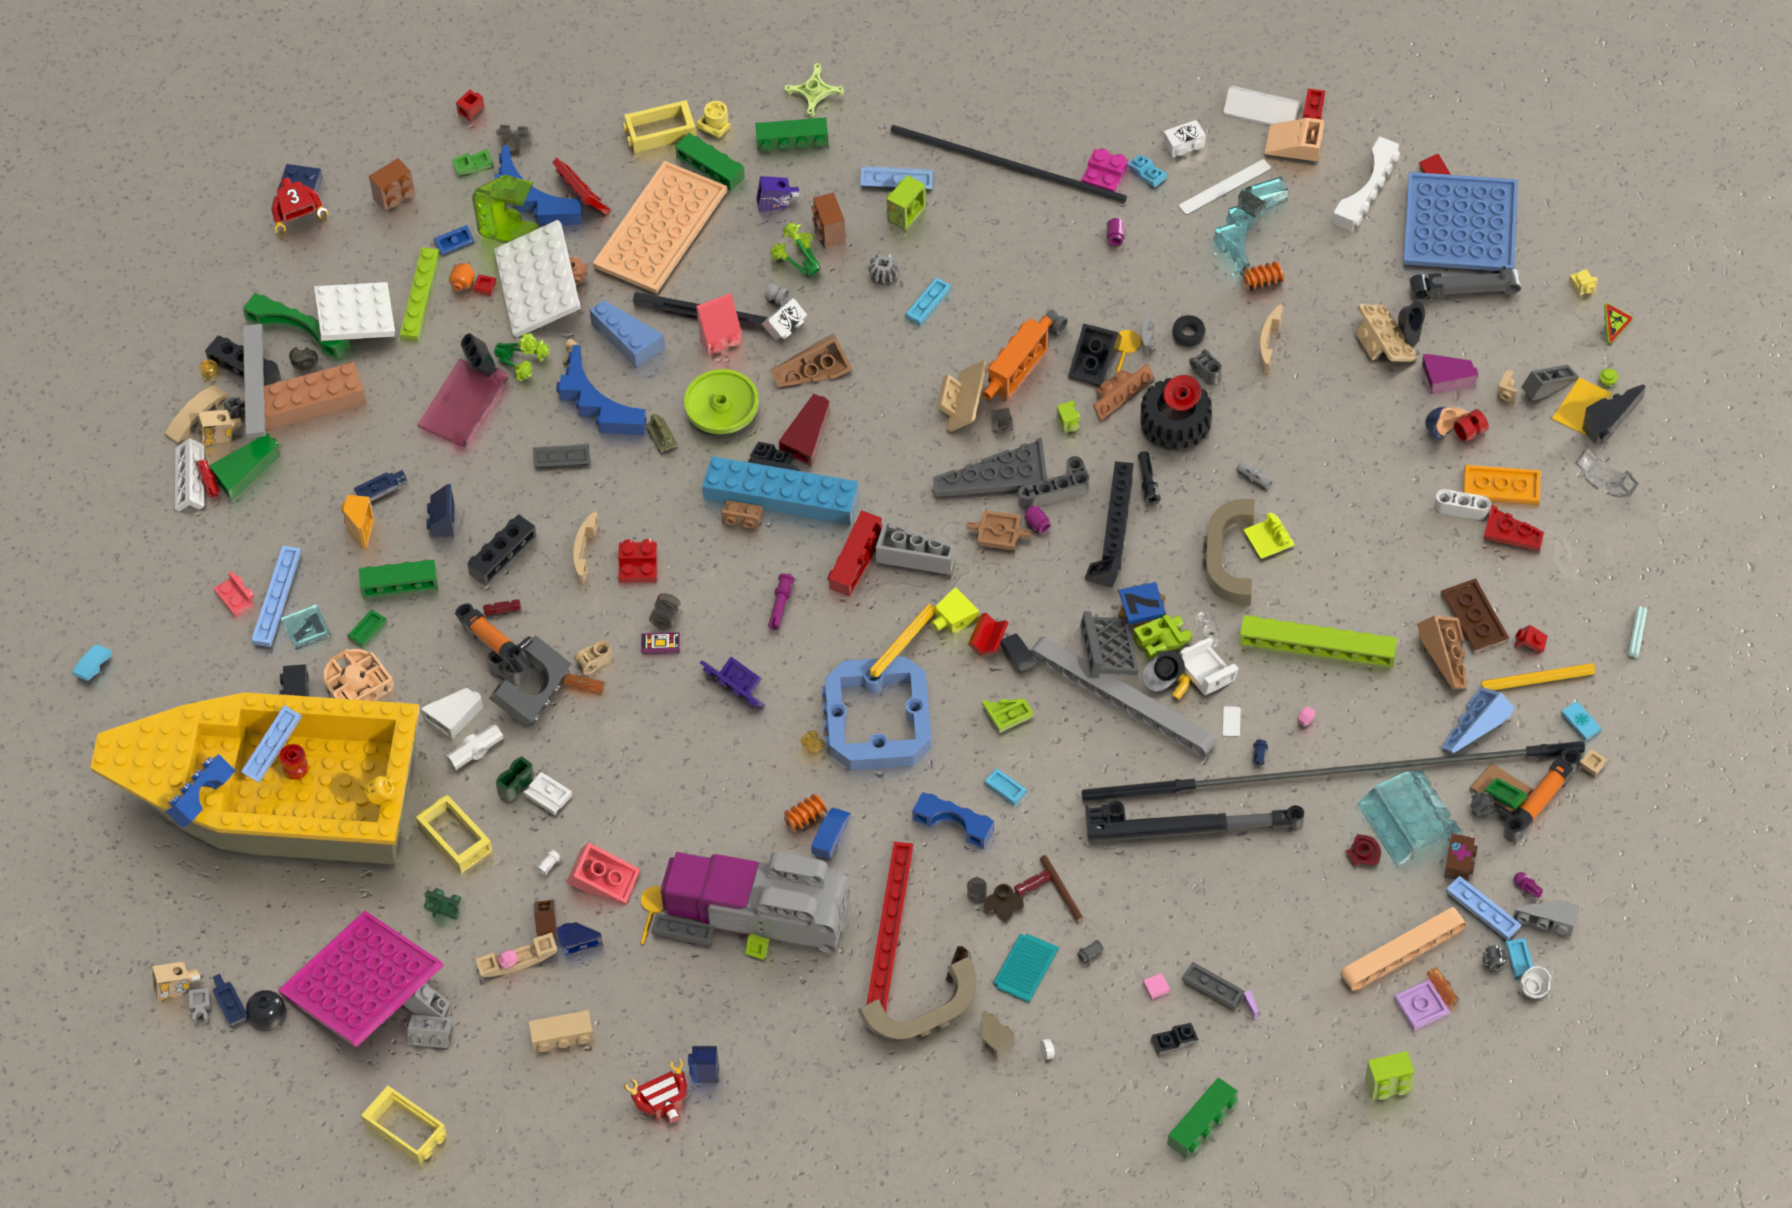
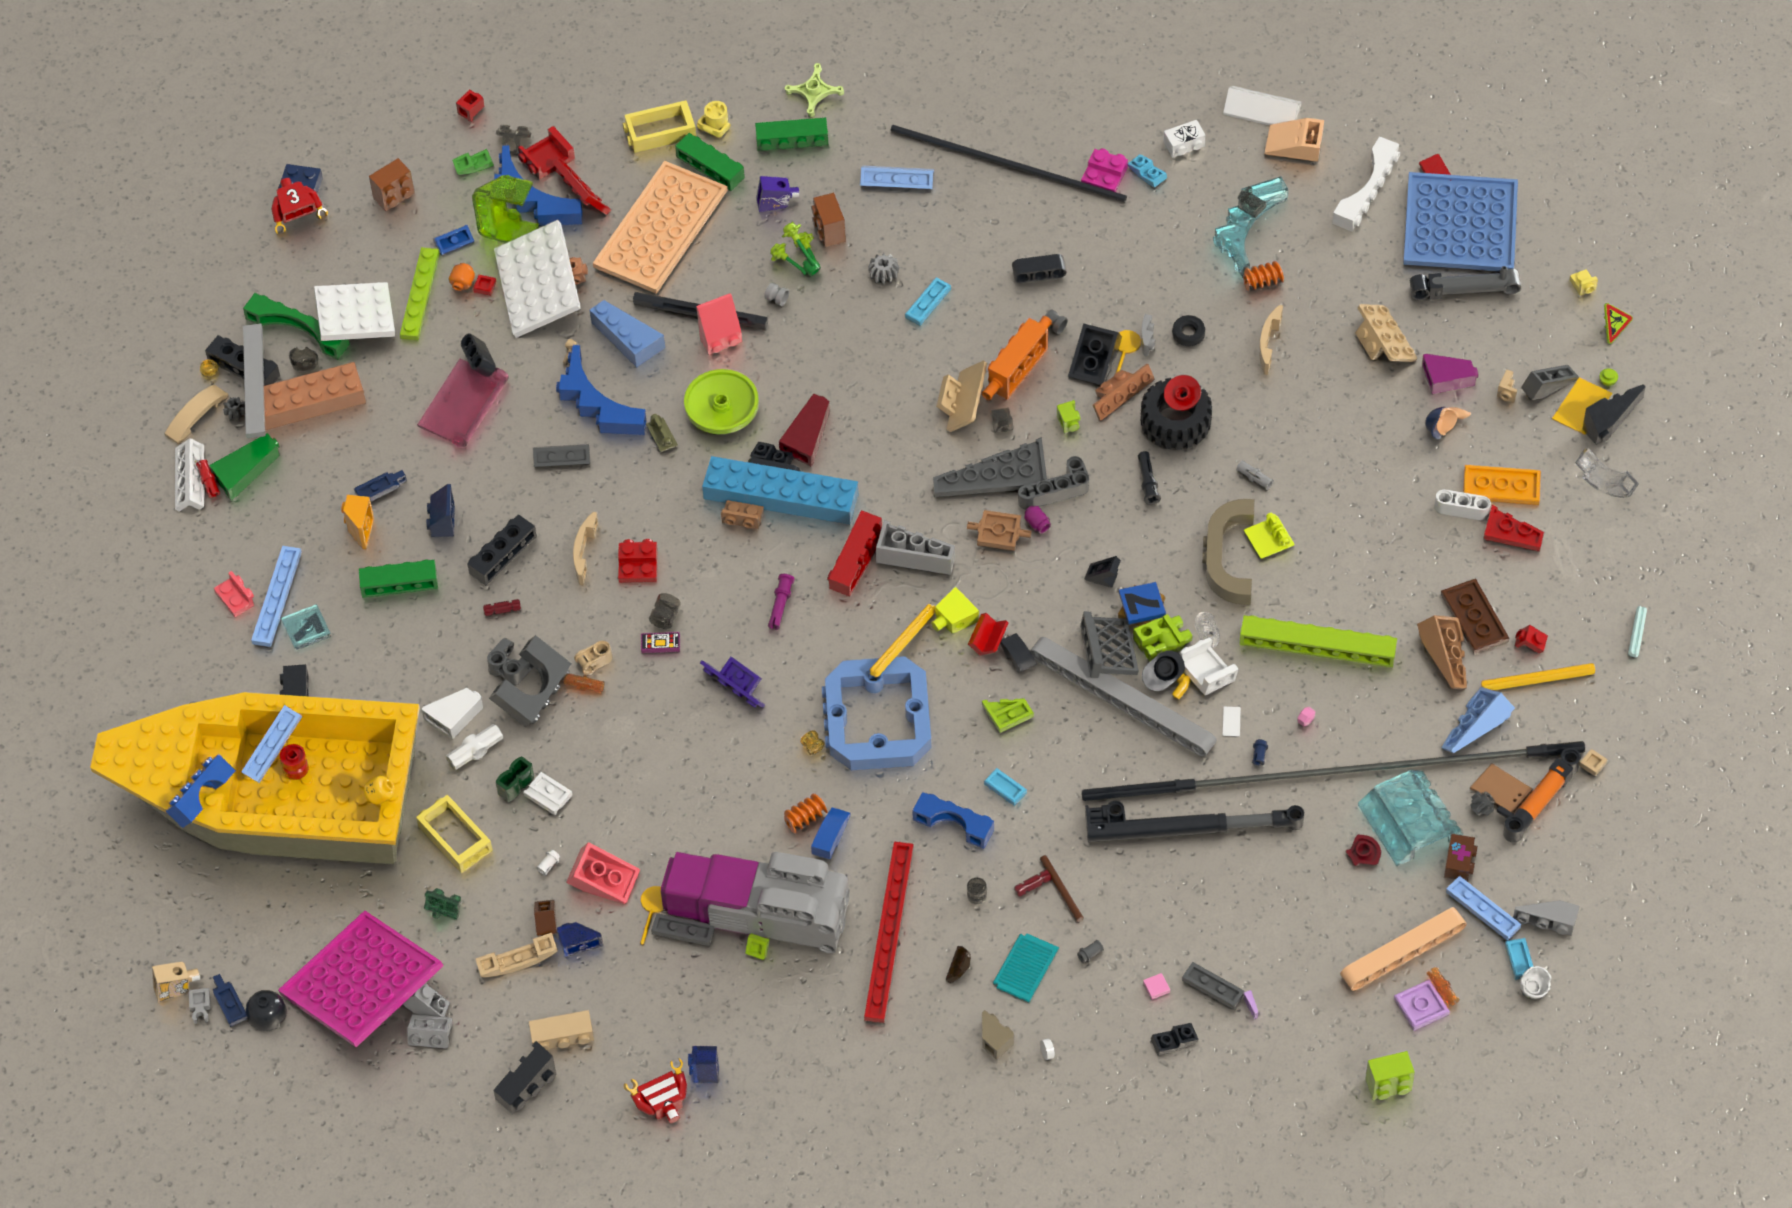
medium azure slope [72,644,112,681] -> none
tan torso [198,410,242,448] -> none
light nougat connector [324,649,394,701] -> none
green tile [347,609,387,648] -> none
light yellow window [361,1086,447,1164] -> none
black piece [455,603,533,672] -> none
lime plant [494,333,550,382] -> none
bright pink tile [497,950,519,969] -> none
white brick [762,298,807,341] -> none
medium nougat wedge [770,333,852,387] -> none
dark tan arch [857,957,976,1040] -> none
lime brick [886,175,926,230] -> none
dark brown plate [984,884,1024,921] -> none
black brick [1102,461,1134,570] -> none
magenta brick [1107,218,1125,246] -> none
green brick [1167,1077,1239,1158] -> none
white sticker [1179,159,1271,214] -> none
dark grey piece [1189,349,1222,385] -> none
red hinge [1303,88,1326,120] -> none
black piece [1398,301,1425,345] -> none
red wheel [1453,409,1489,442] -> none
dark grey gear [1482,945,1508,970] -> none
green tile [1484,778,1527,810] -> none
magenta axle [1513,872,1543,898] -> none
medium azure tile [1561,701,1602,741] -> none
none -> black wedge [493,1041,556,1114]
none -> red panel [518,126,575,180]
none -> black beam [1012,254,1067,283]

